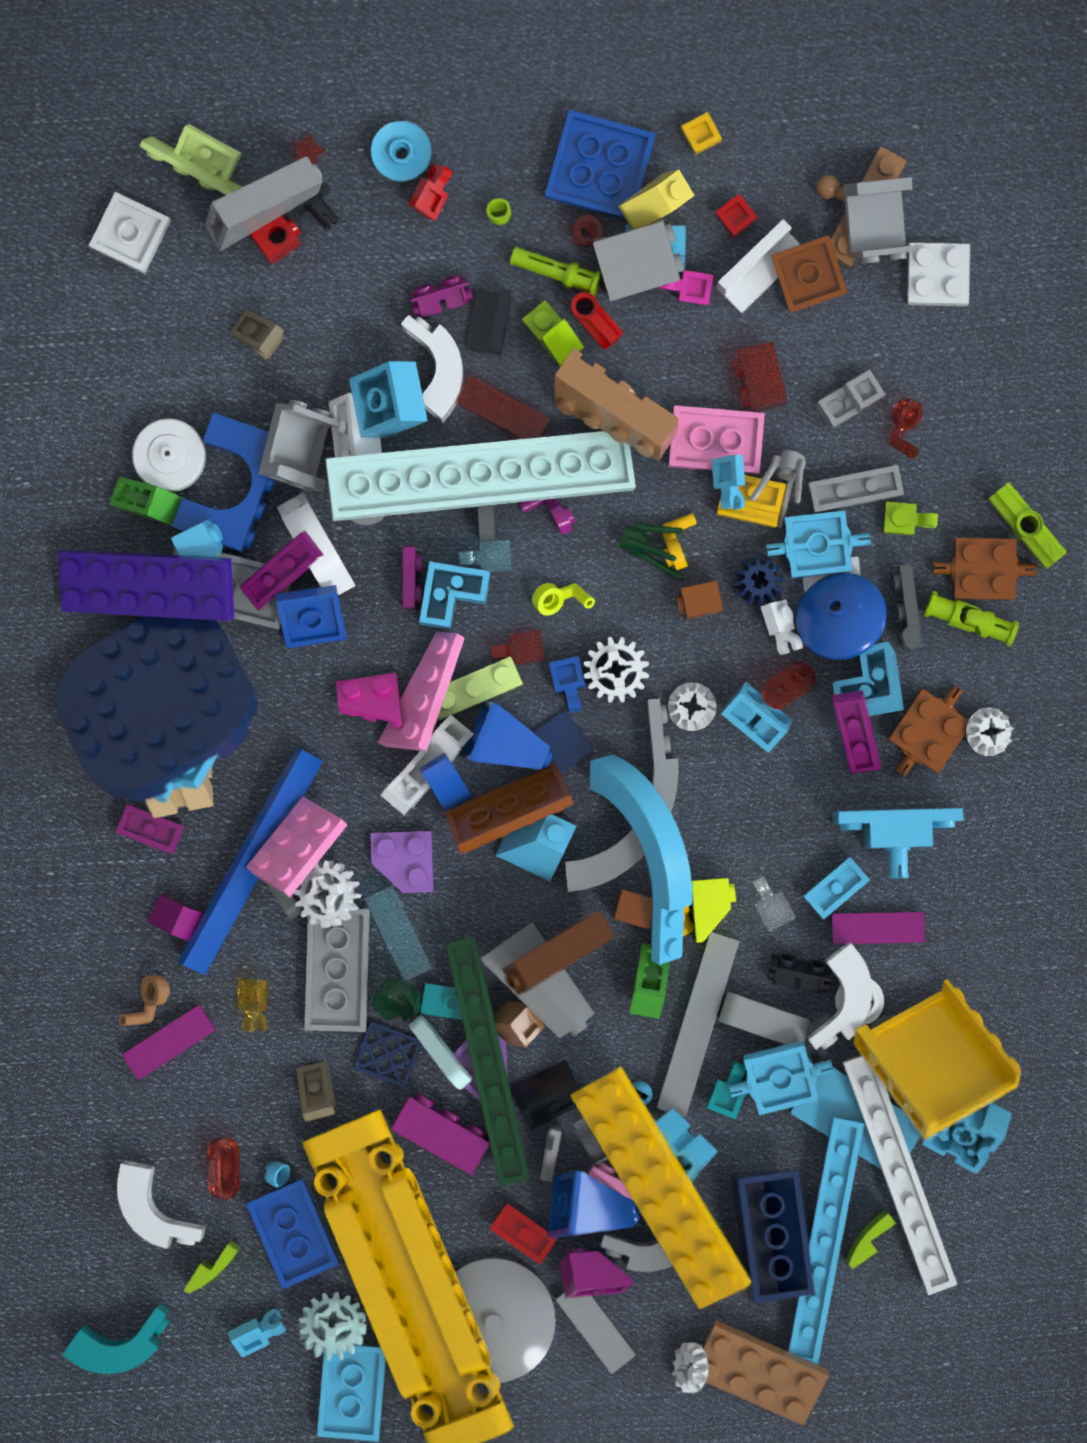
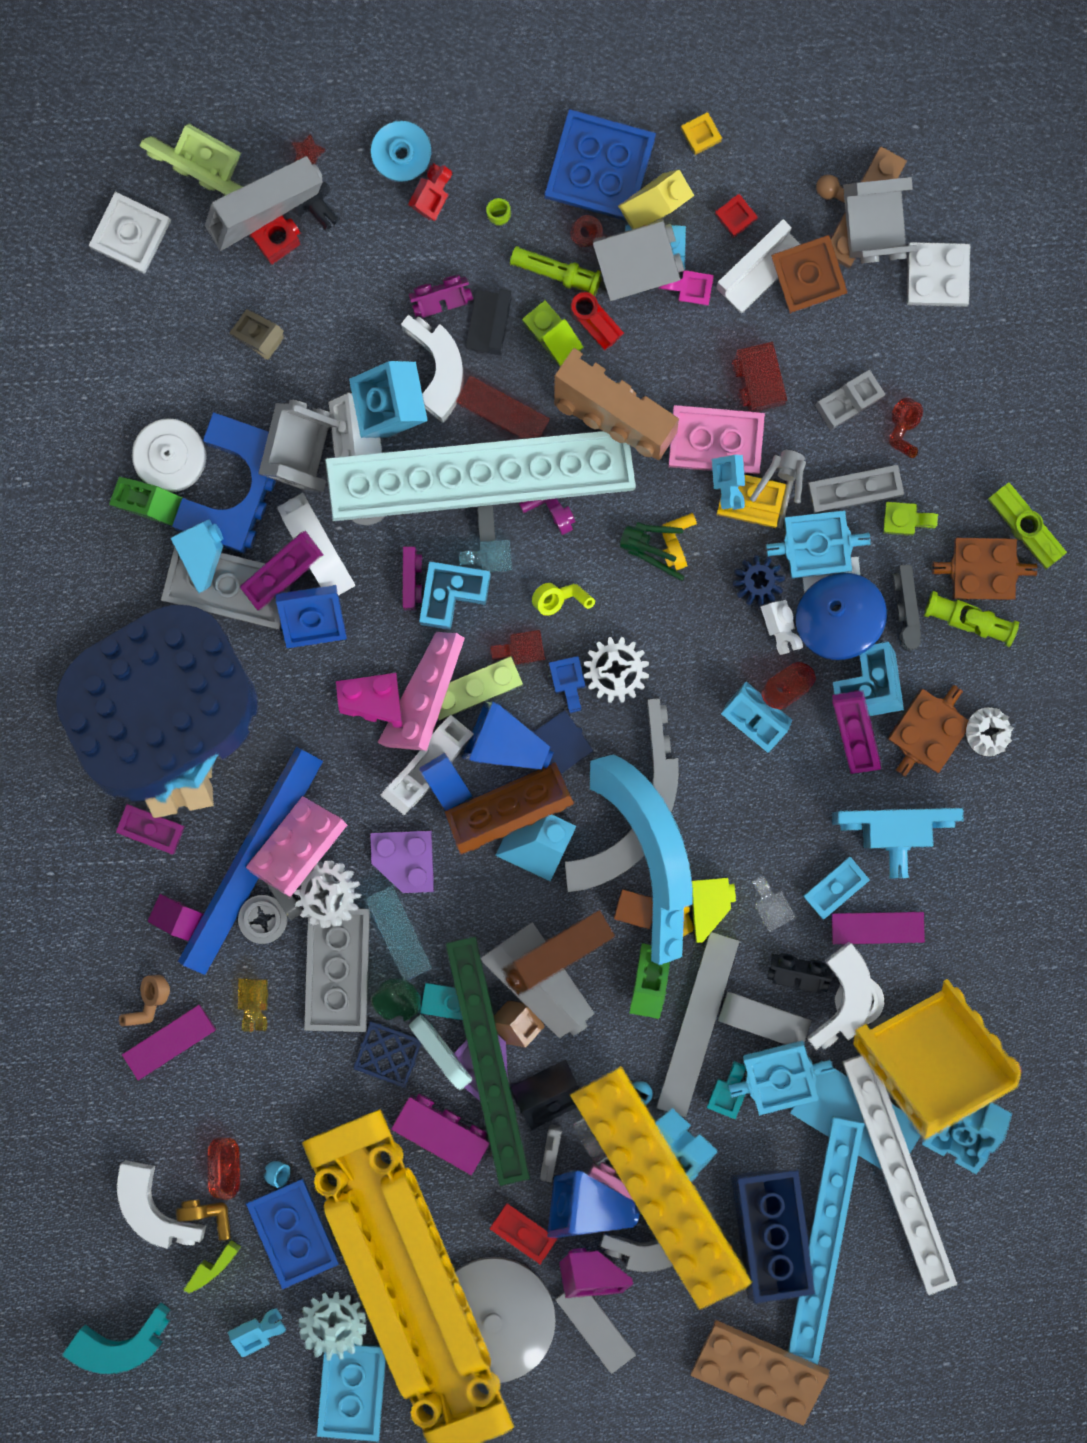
dark purple plate [57,549,235,621] -> none
dark tan slope [296,1061,337,1122] -> none
white gear [668,683,716,731] -> none
white gear [672,1342,708,1393] -> none
dark orange brick [675,581,723,621] -> none
lime slope [845,1210,896,1269] -> none
none -> pearl gold plate [176,1199,231,1241]
none -> light grey gear [238,895,287,944]

